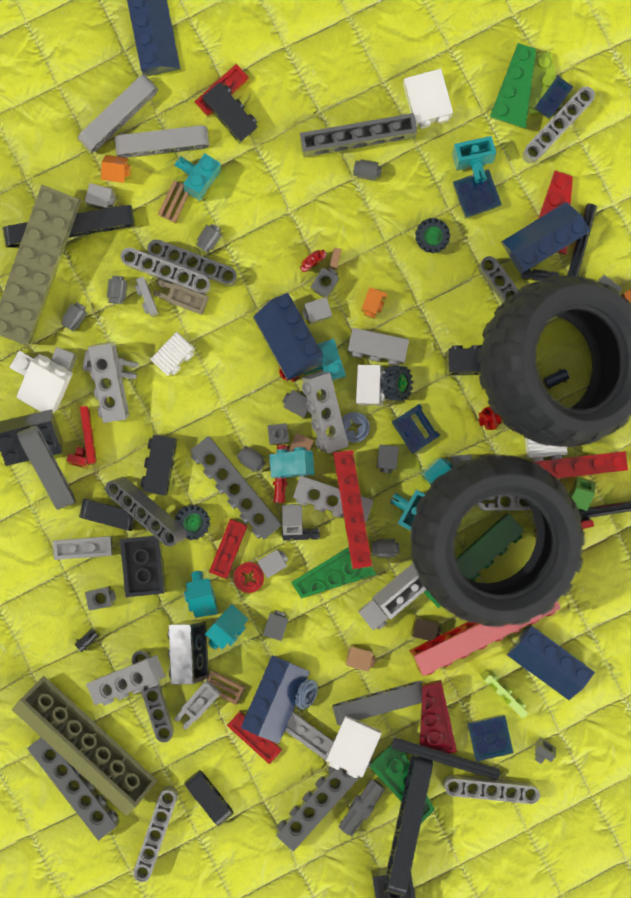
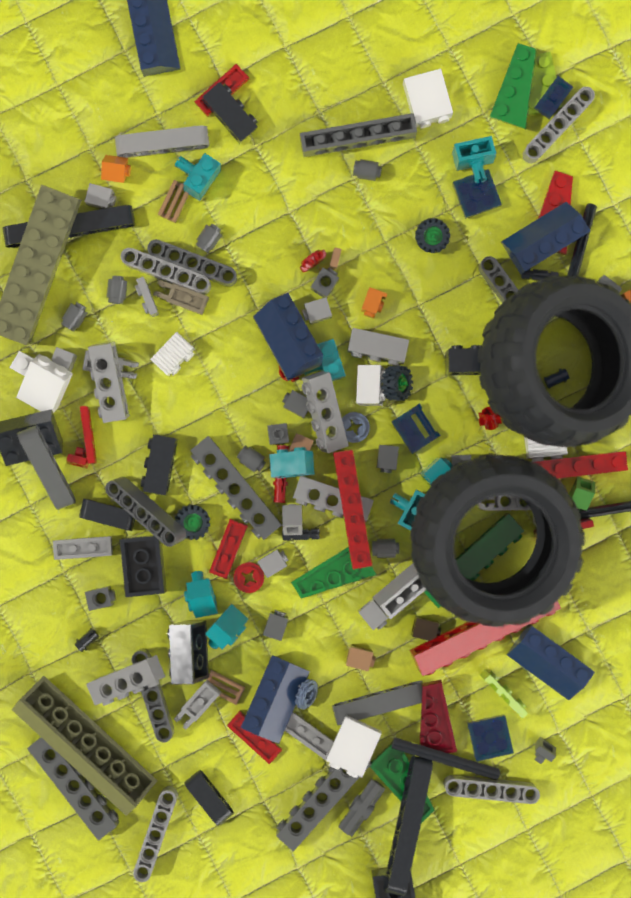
light grey beam [78,75,158,153] -> none

